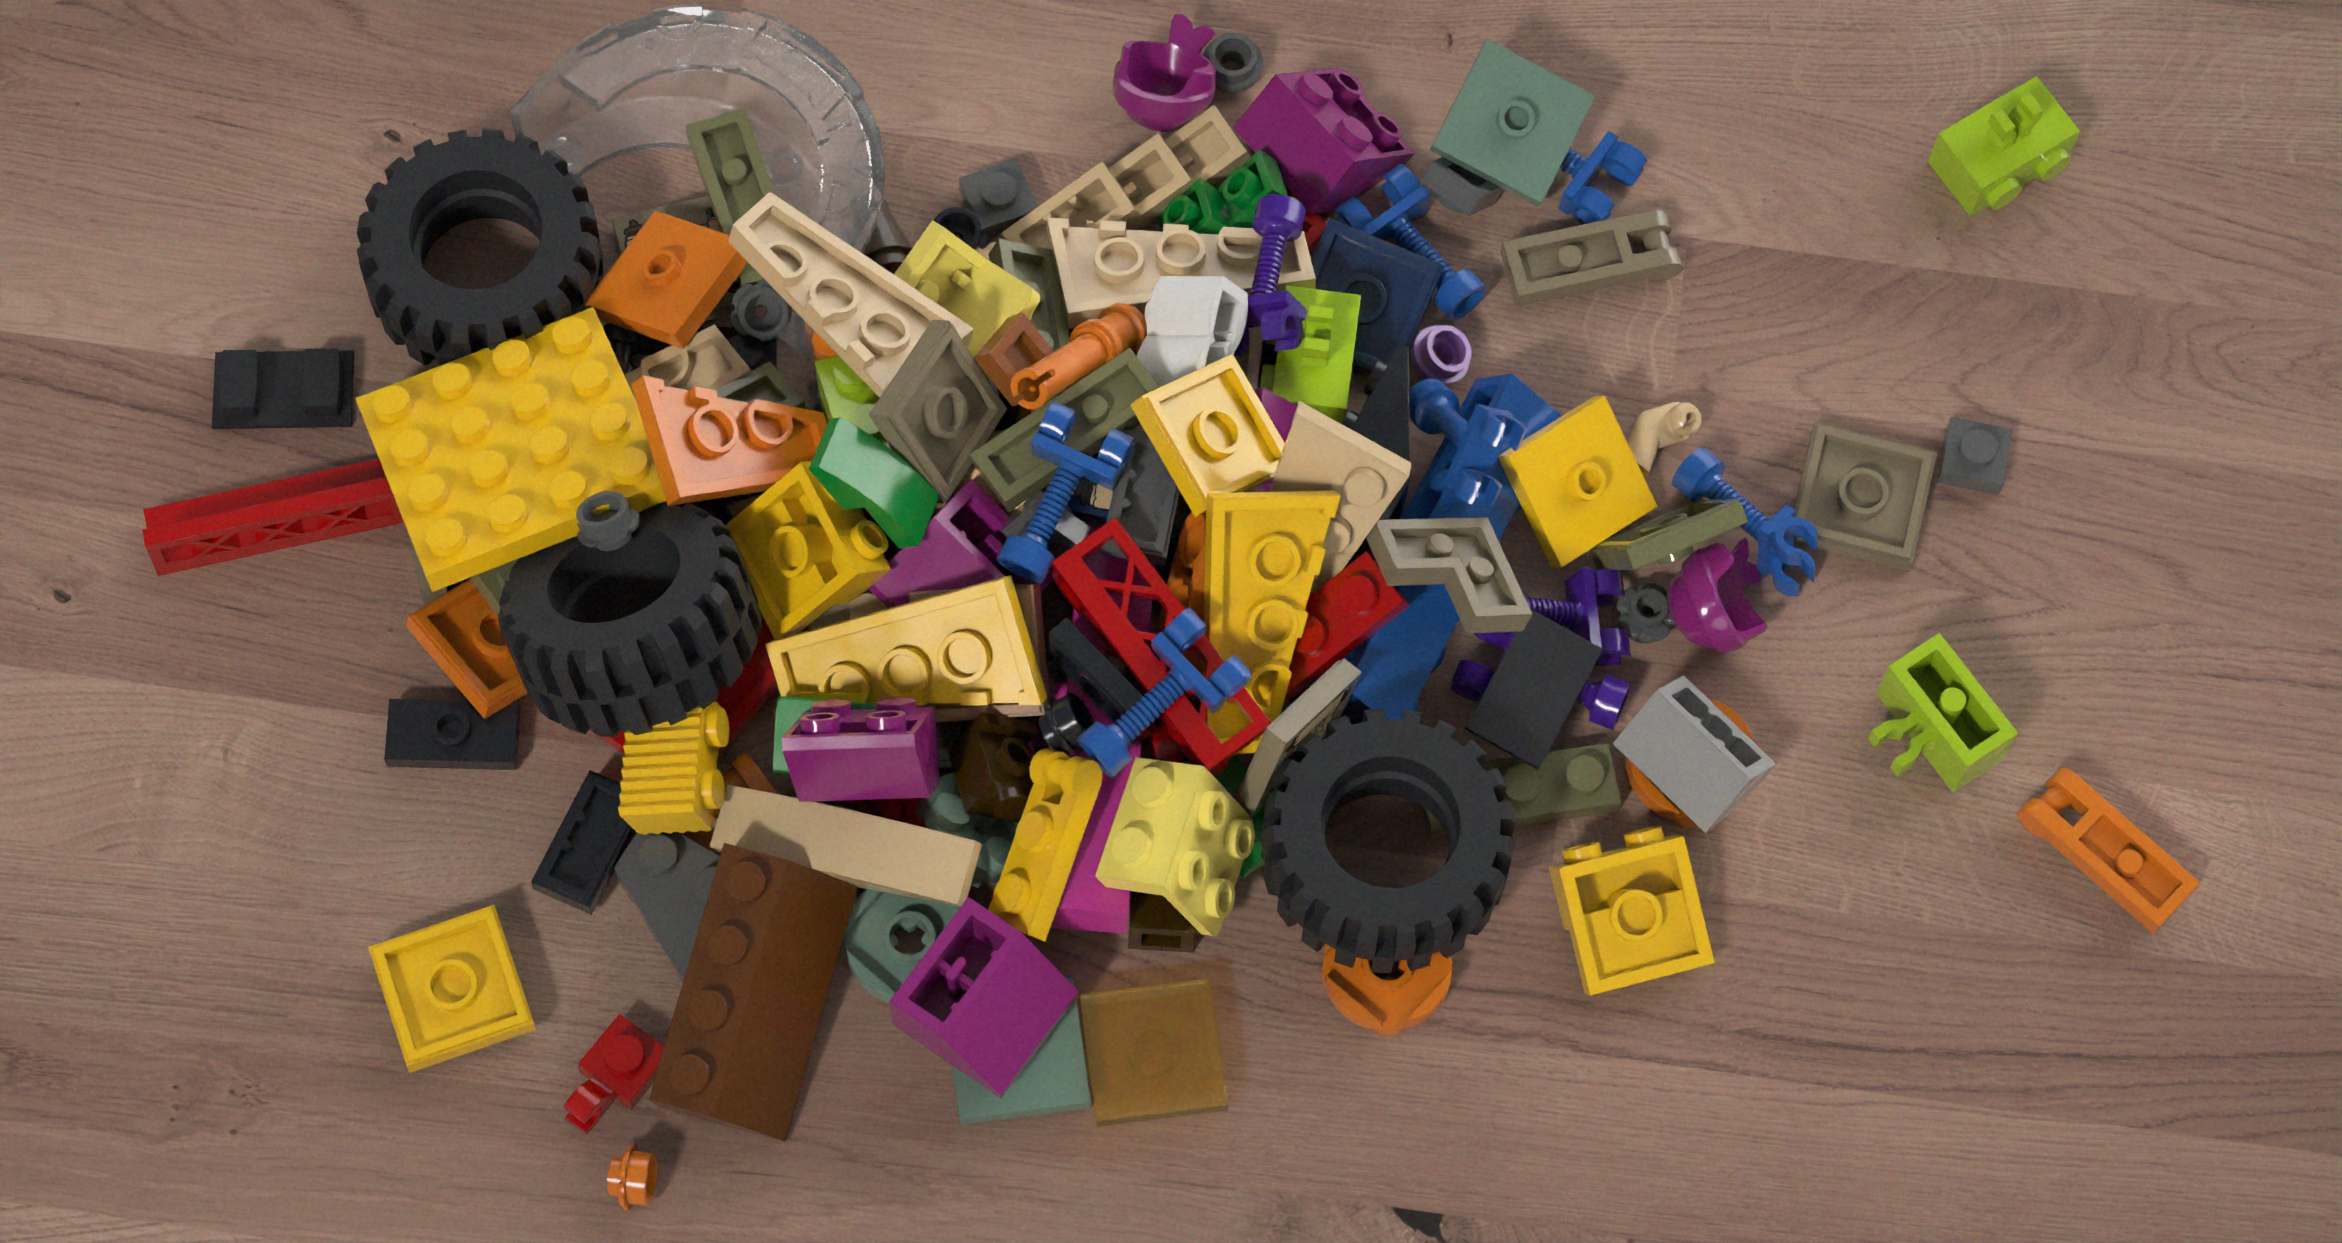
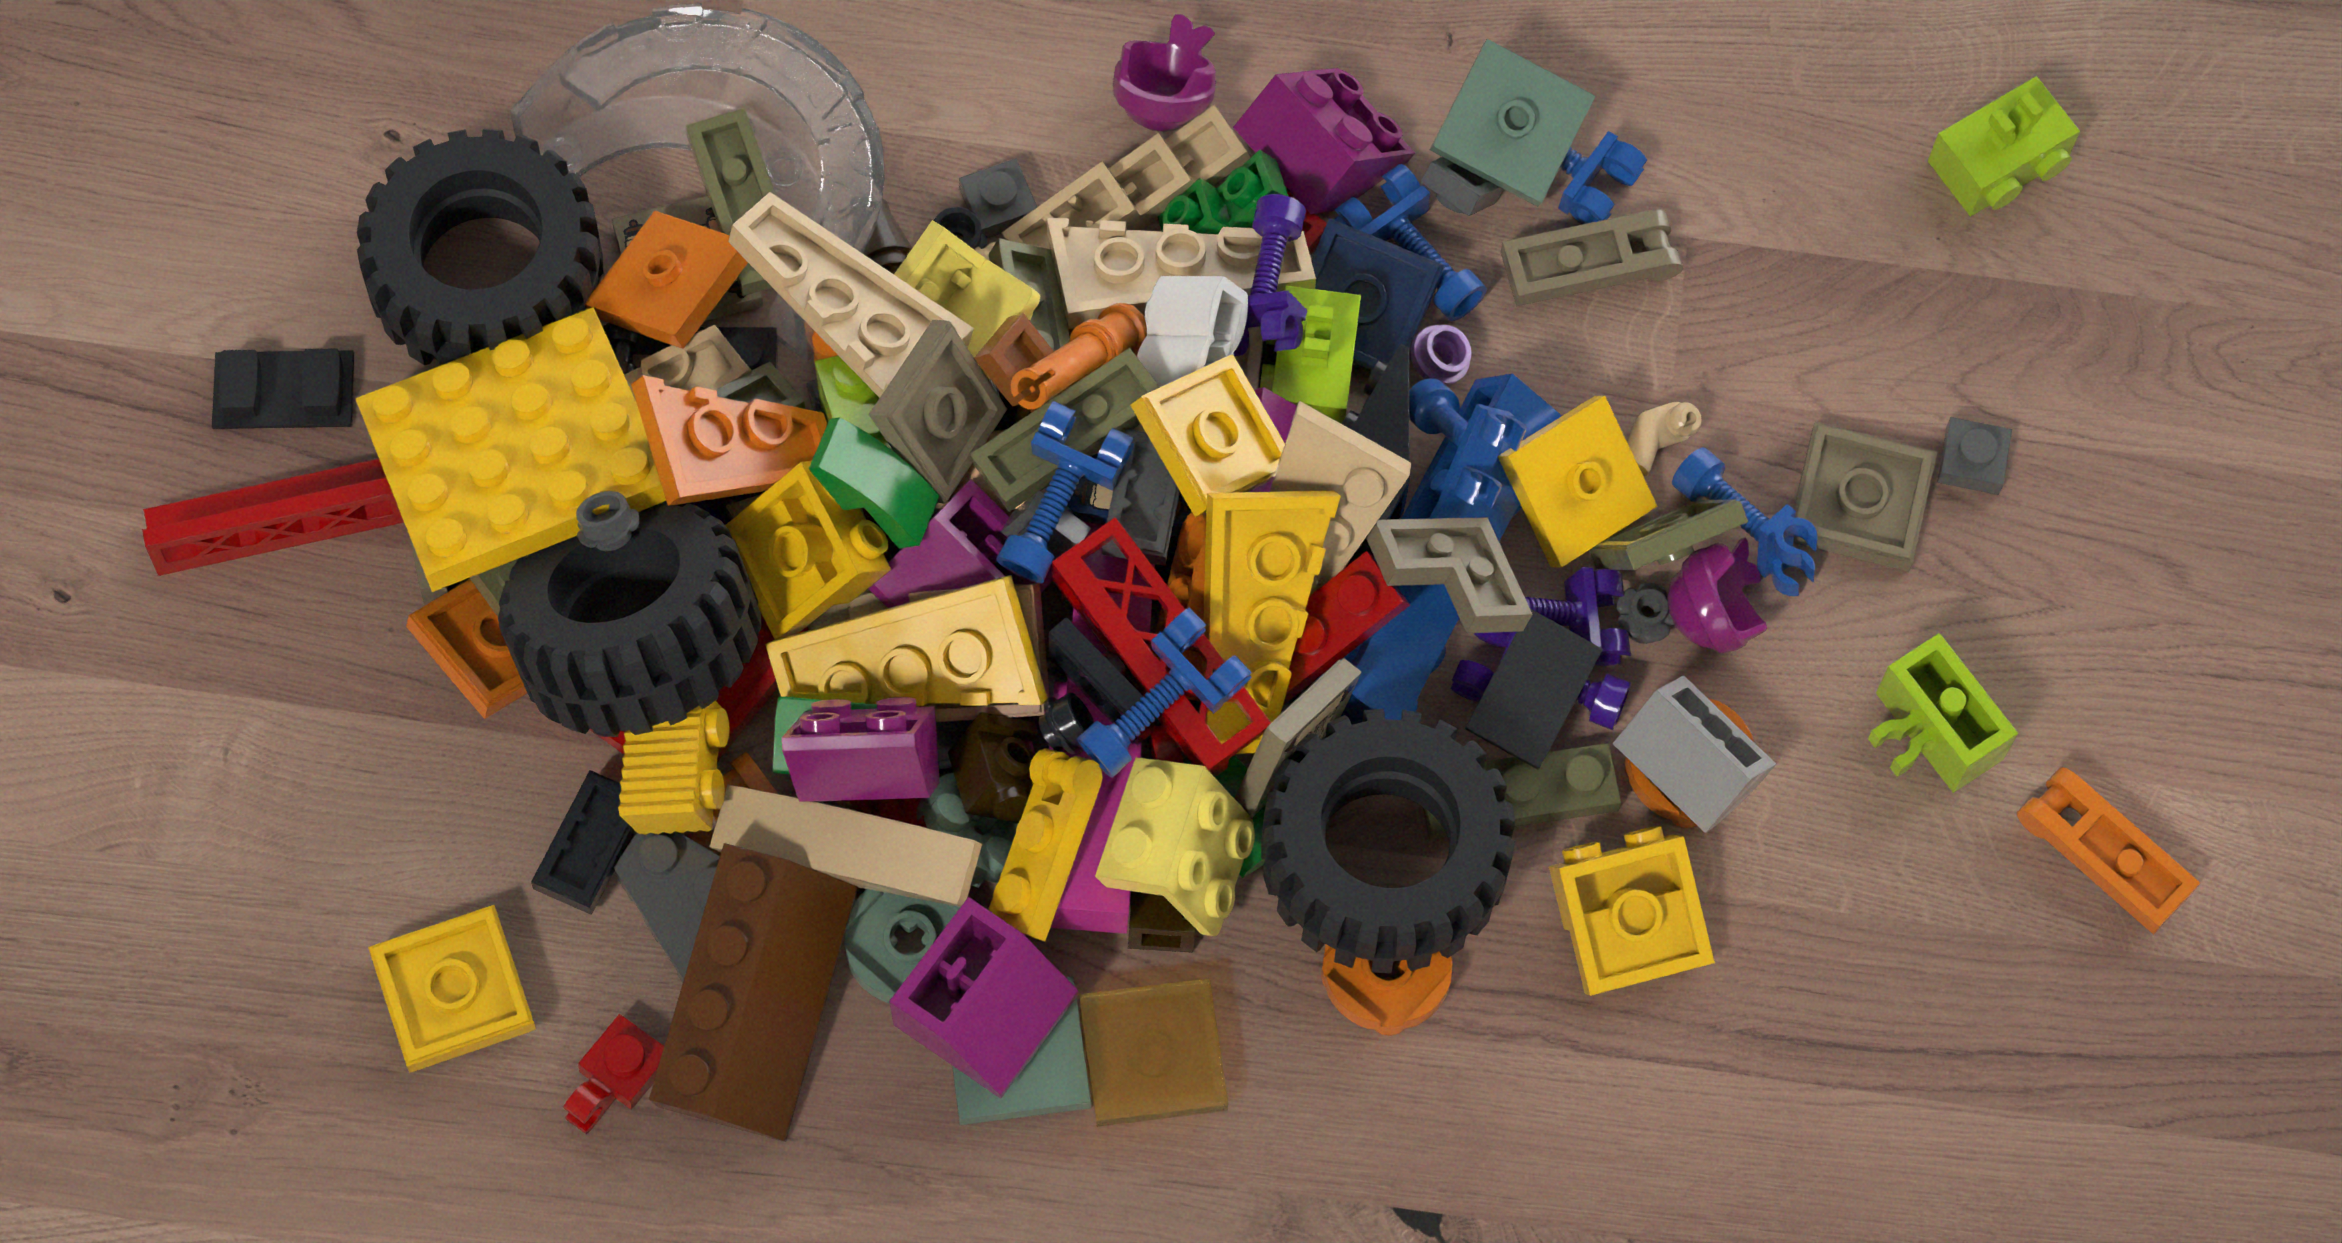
black plate [384,699,521,770] -> none
orange plate [607,1144,658,1210] -> none
dark grey plate [730,280,792,342] -> none
dark grey plate [1203,33,1263,93] -> none

